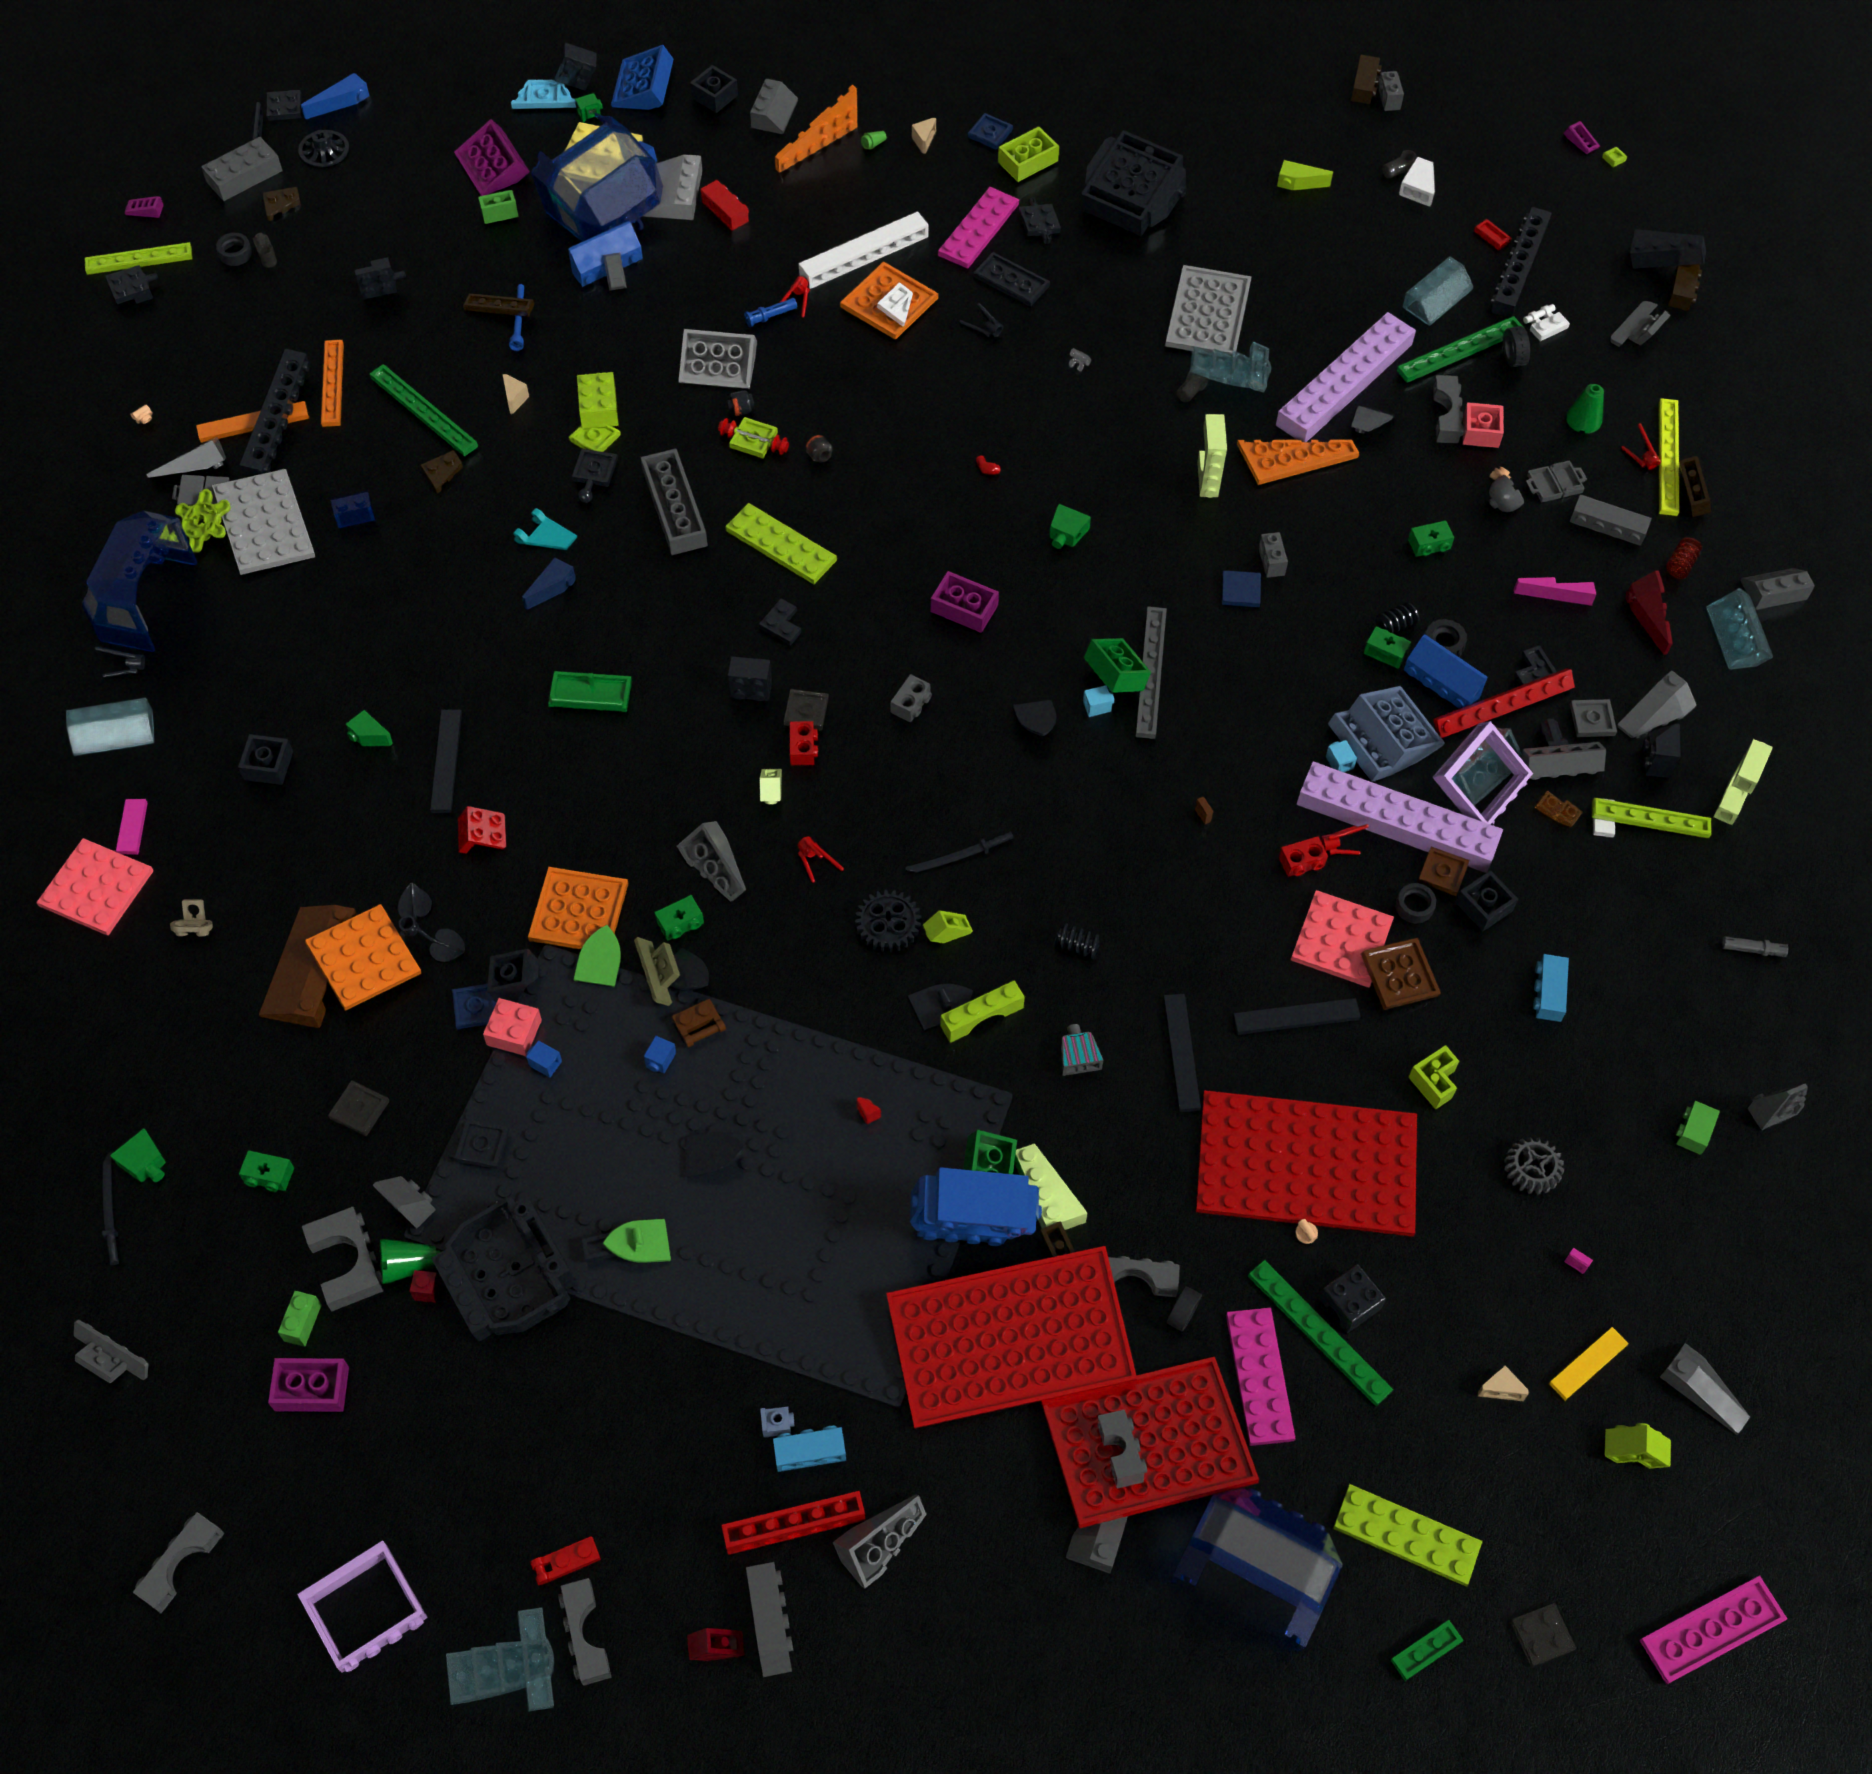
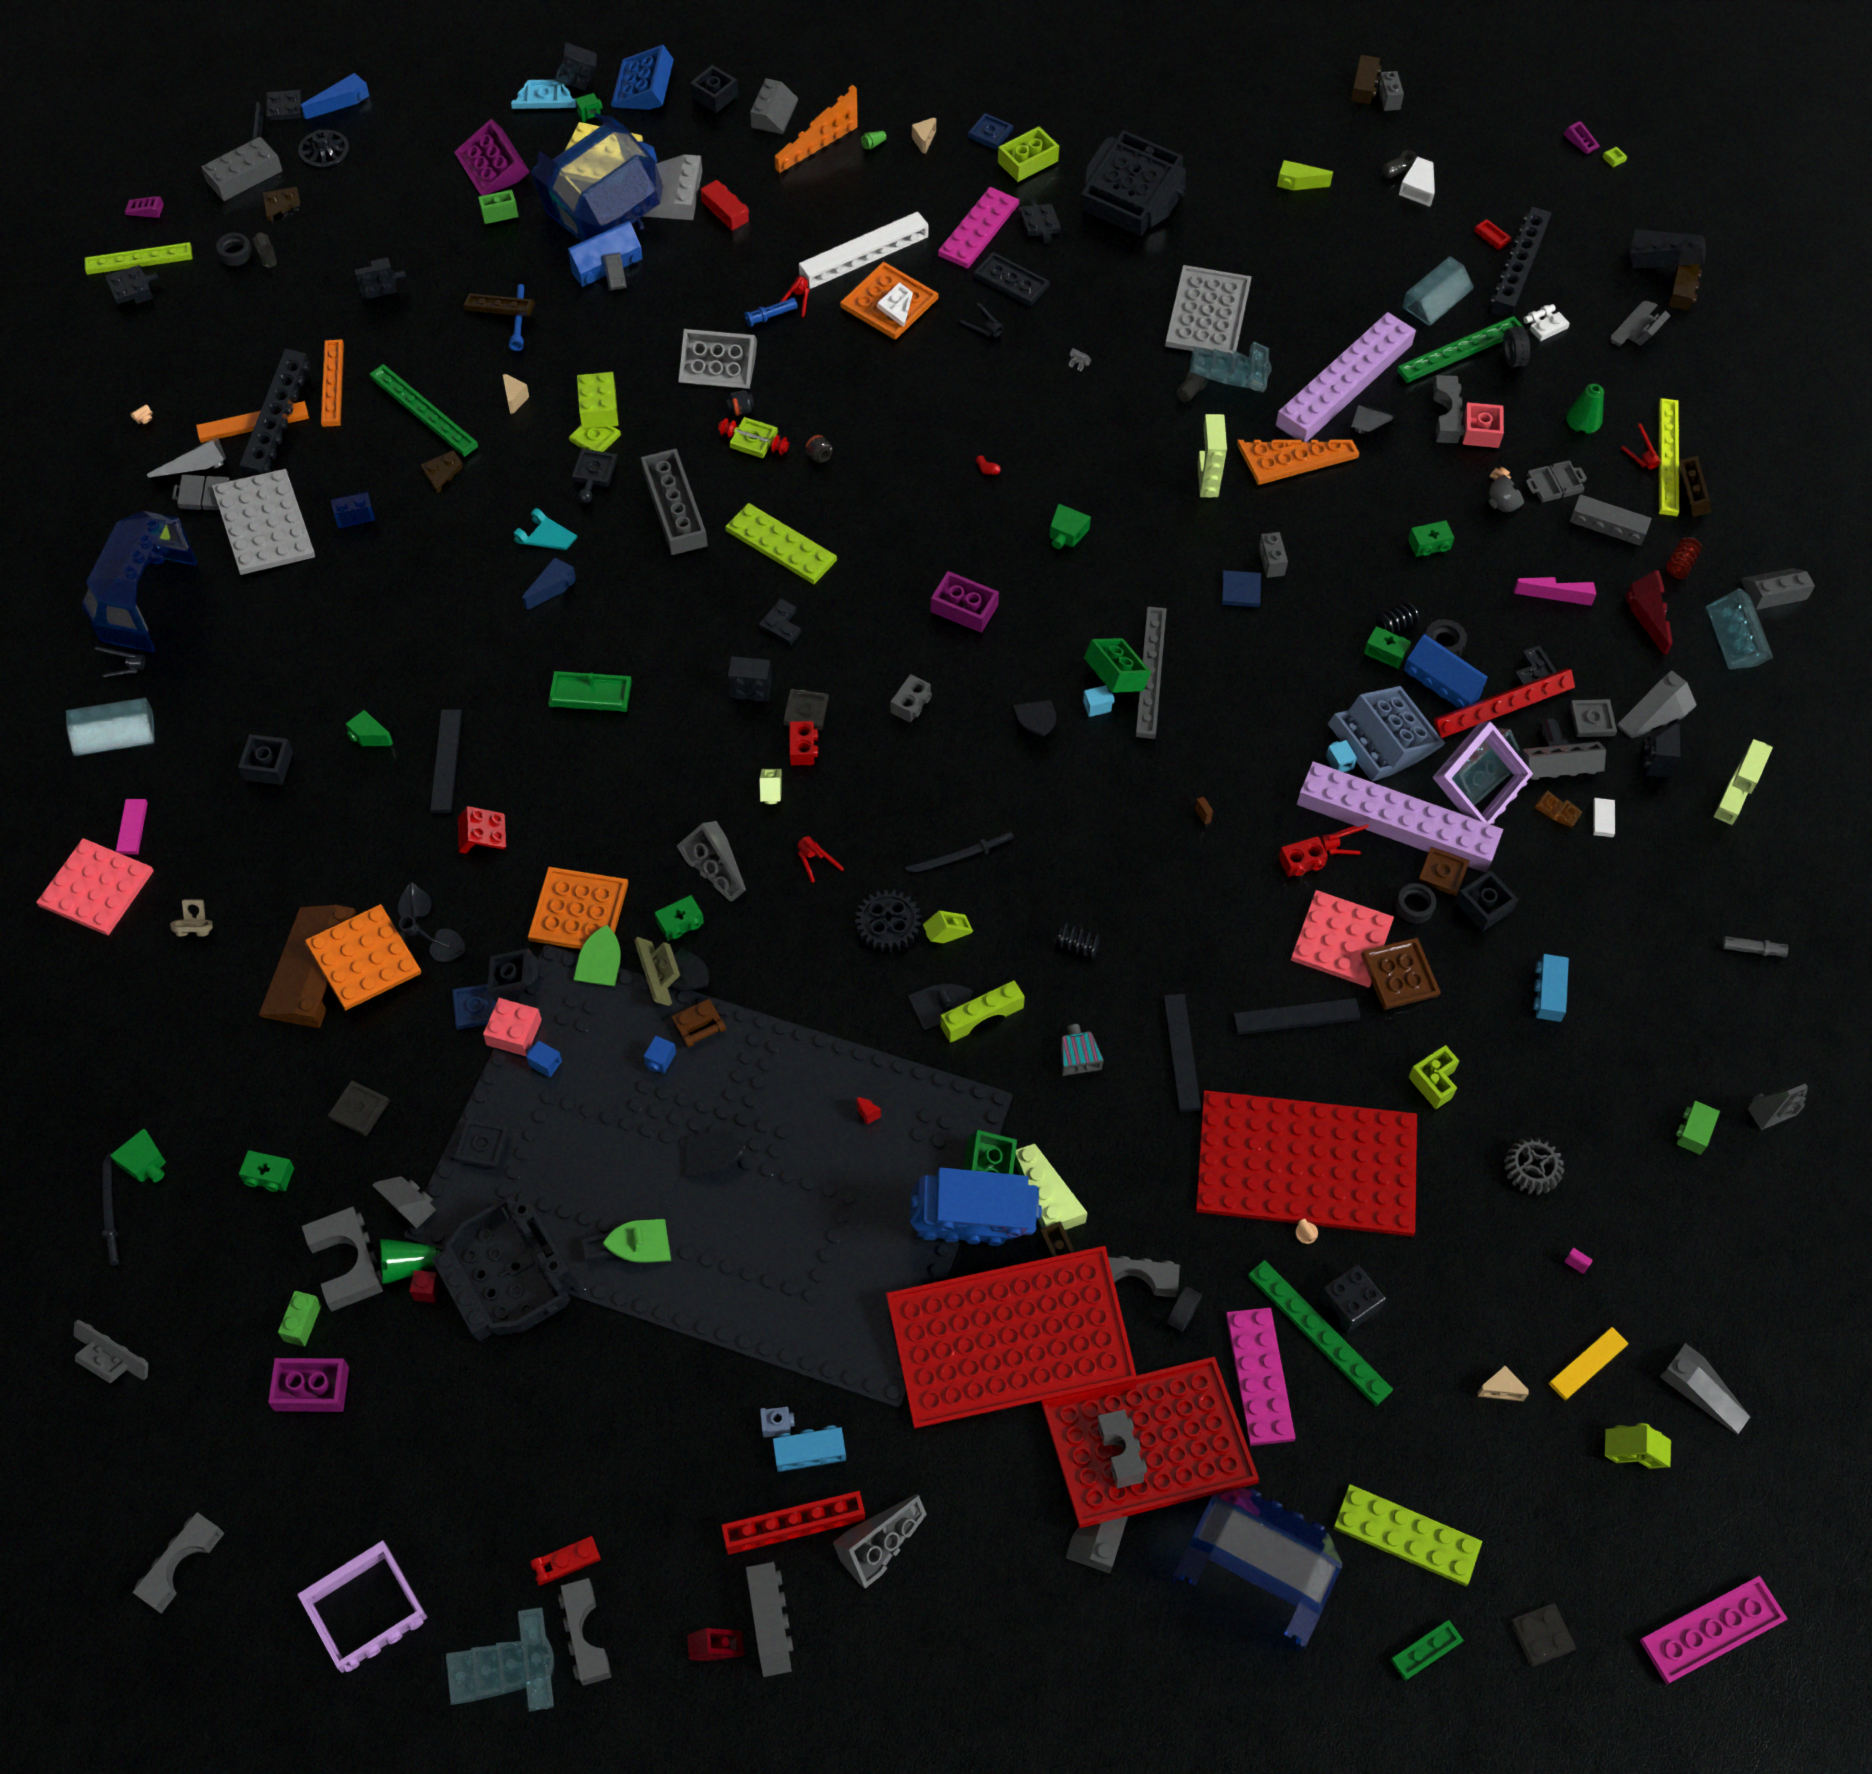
lime plate [170,489,231,553] -> none
lime tile [1592,798,1711,838] -> none

